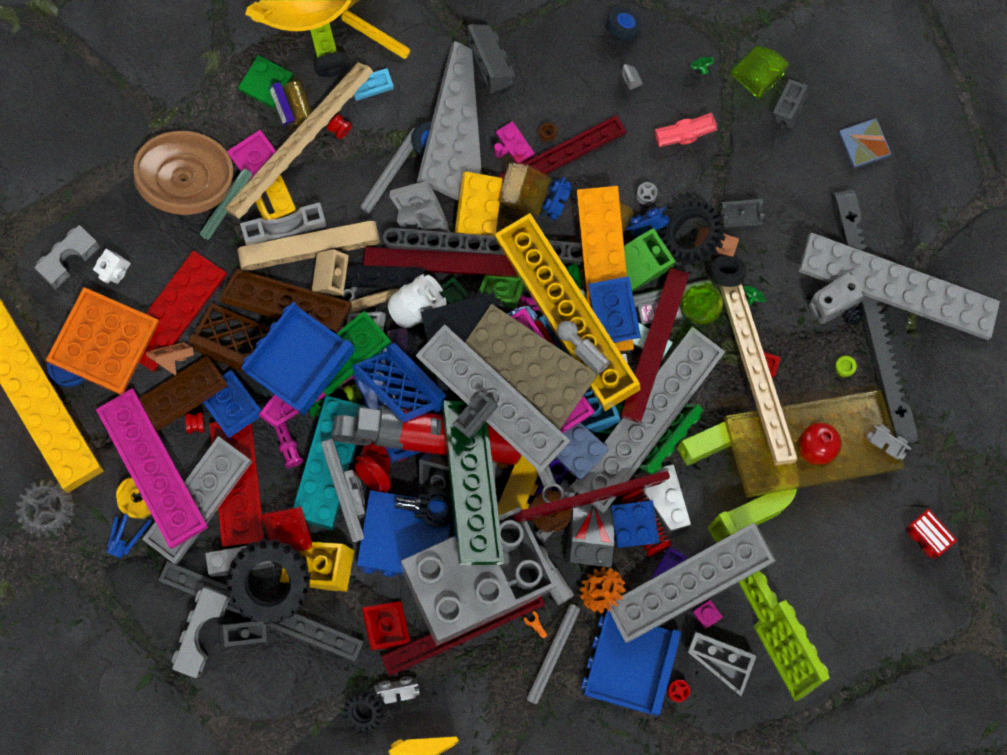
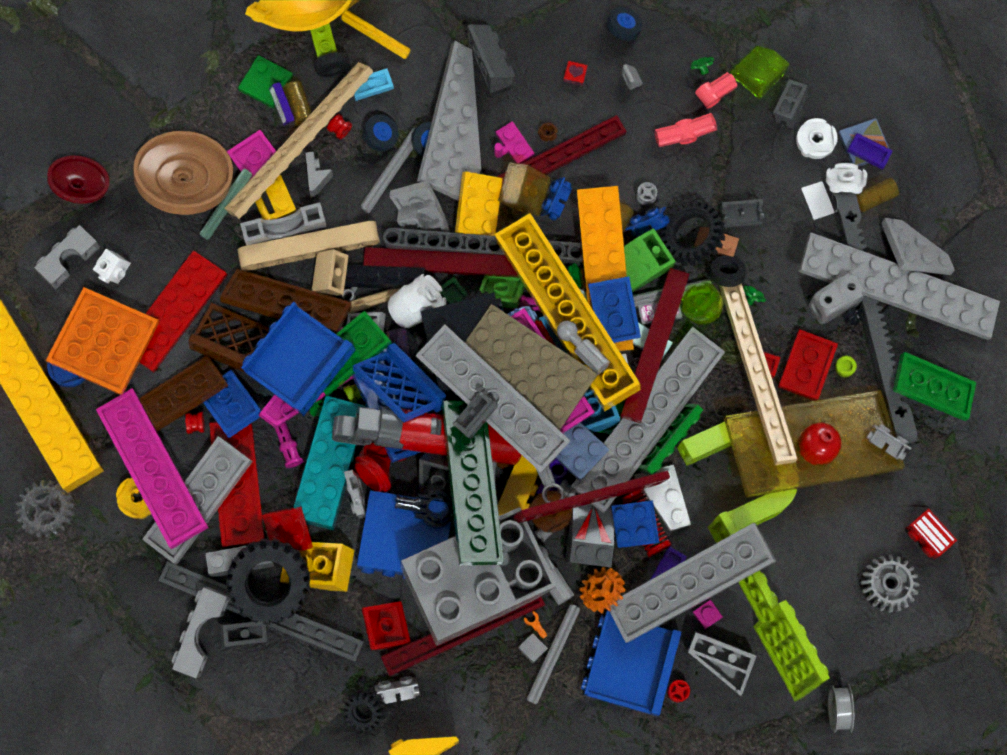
blue plant [106,514,152,558] -> none
nougat slope [146,342,194,376] -> none
light grey axle [321,439,364,542] -> none
none -> dark red dish [47,156,110,204]
none -> light grey slope [306,152,333,198]
none -> black wheel [362,115,399,152]
none -> light grey slope [518,634,548,663]
none -> tile [563,61,588,86]
none -> coral piece [695,72,738,109]
none -> red plate [778,329,838,402]
none -> white plate [796,118,837,159]
none -> white sticker [801,181,835,220]
none -> white plate [826,163,867,194]
none -> light grey wheel [828,684,854,733]
none -> dark purple tile [847,133,893,170]
none -> clear yellow pin [856,178,899,213]
none -> light grey gear [861,555,919,613]
none -> light grey plate [881,218,955,275]
none -> green plate [893,352,976,421]

